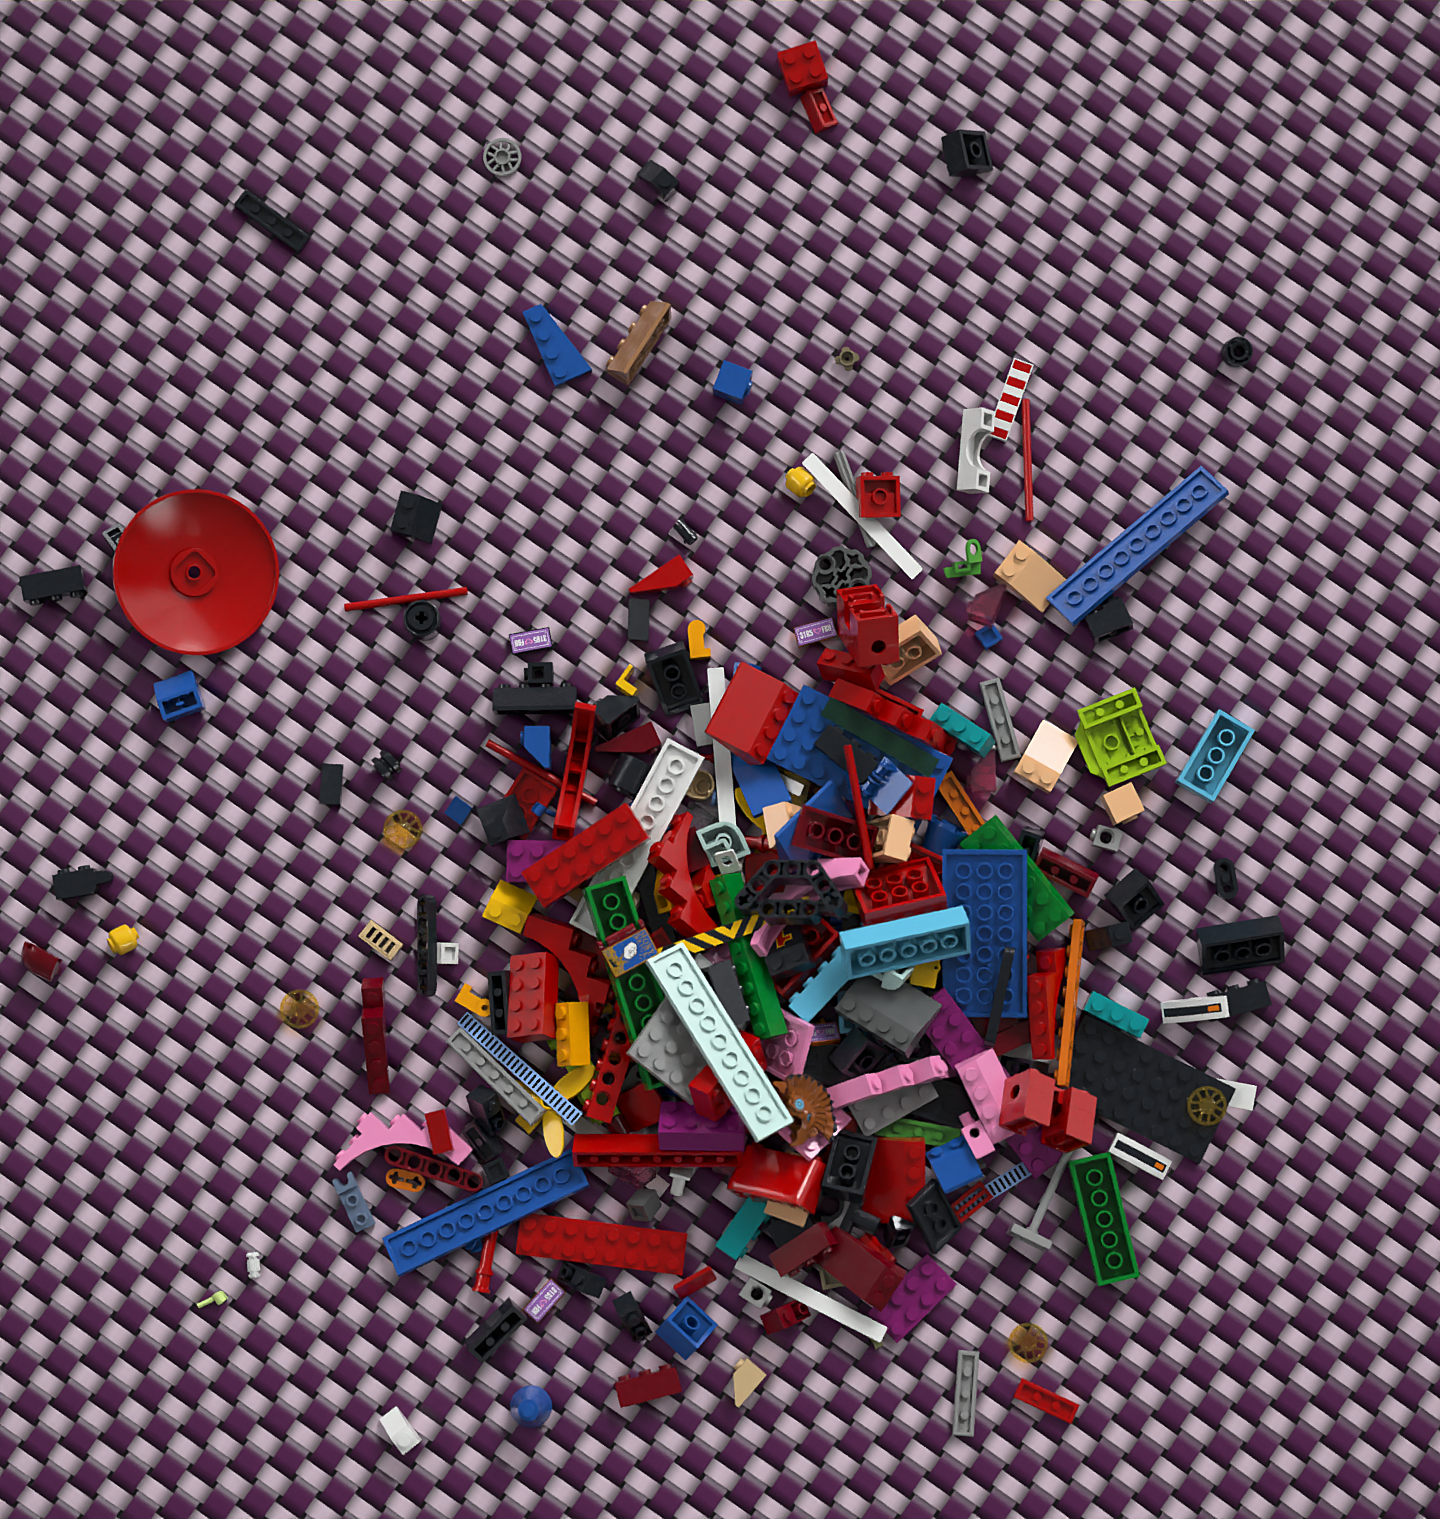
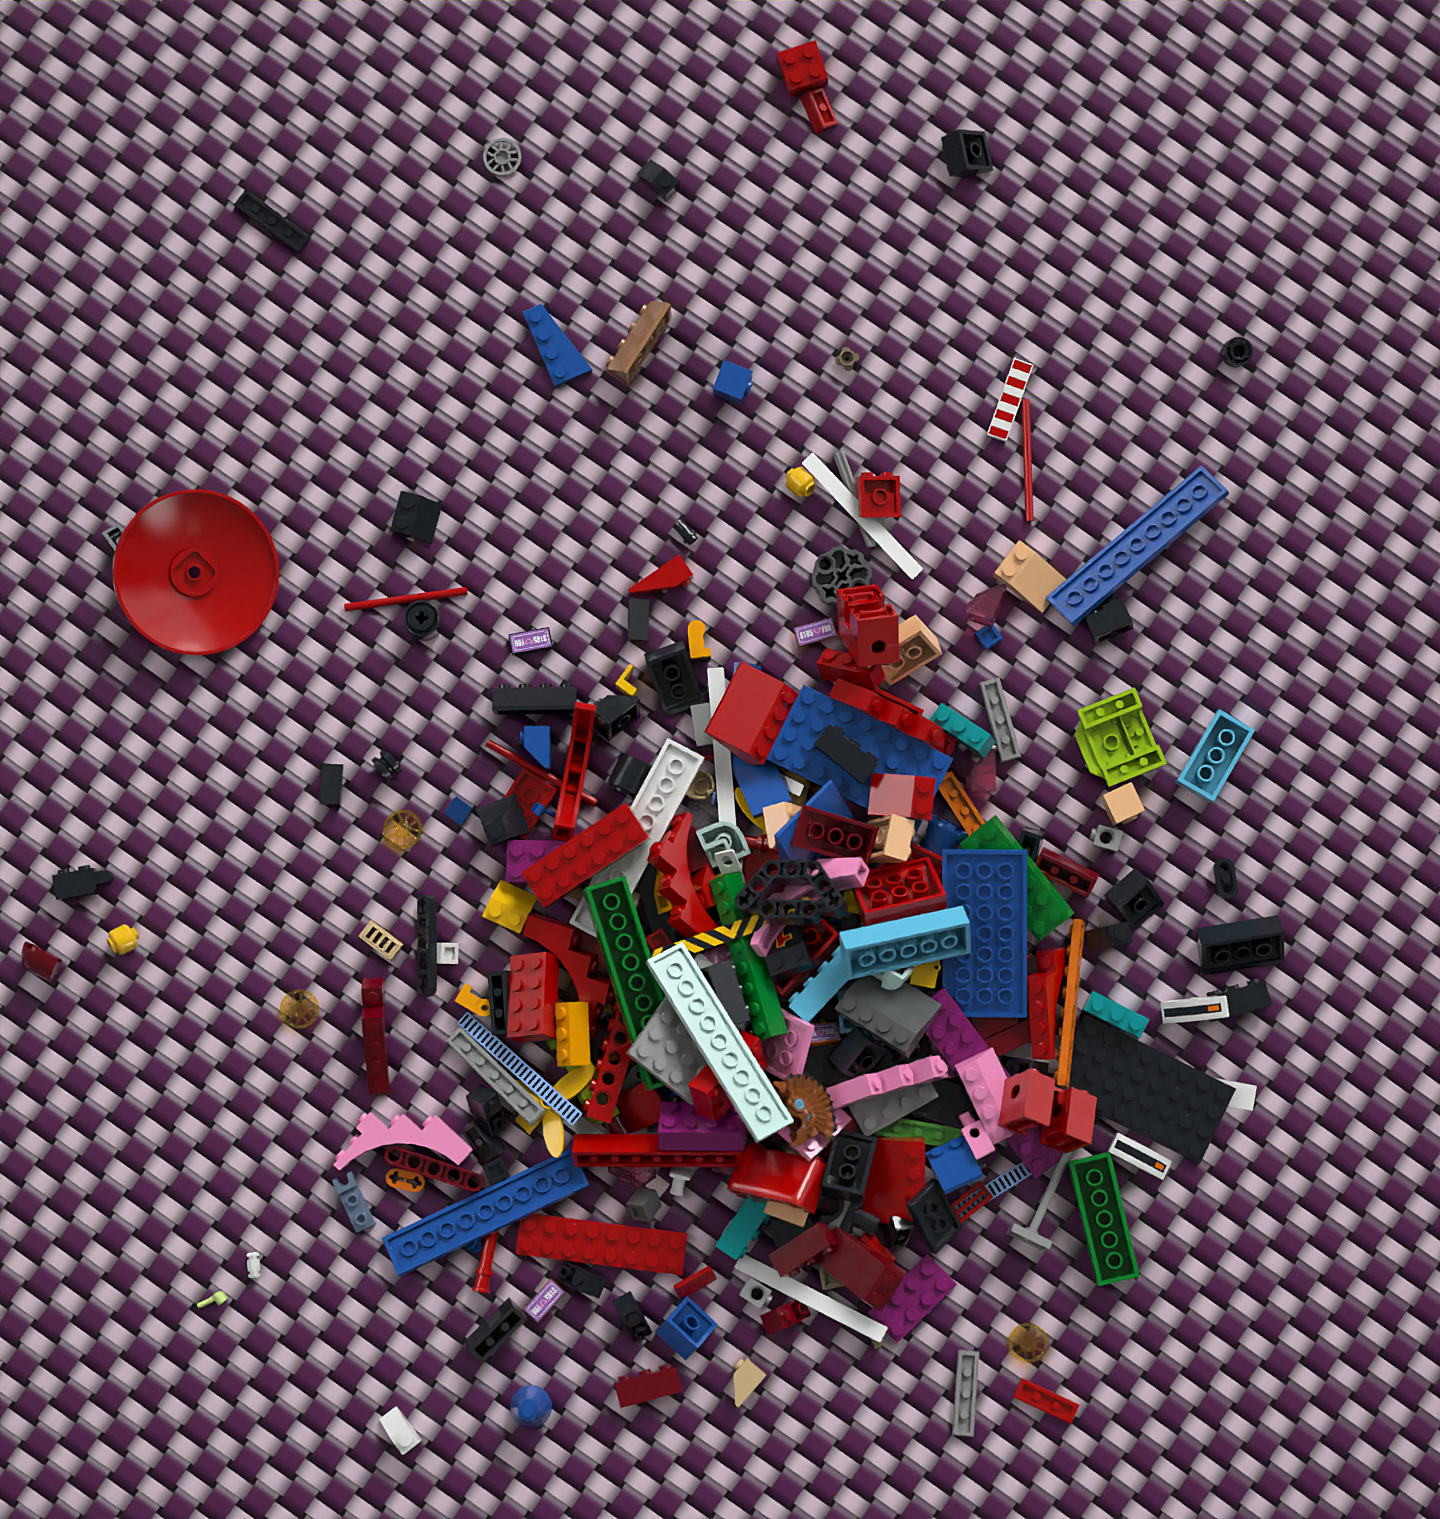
black brick [19,565,88,606] -> none
blue slope [153,670,206,723] -> none
red slope [425,1109,454,1155] -> none
black brick [524,662,554,685] -> none
dark red slope [595,721,662,755] -> none
piece [596,919,659,978] -> none
clear green tile [820,697,939,777] -> none
red piece [843,744,875,869] -> none
hinge [860,757,913,815] -> none
bright green piece [943,539,982,578] -> none
white arch [957,407,995,494] -> none
black beam [984,946,1015,1047] -> none
light nougat slope [1012,720,1077,794] -> none
clear yellow wheel [1187,1086,1227,1126] -> none

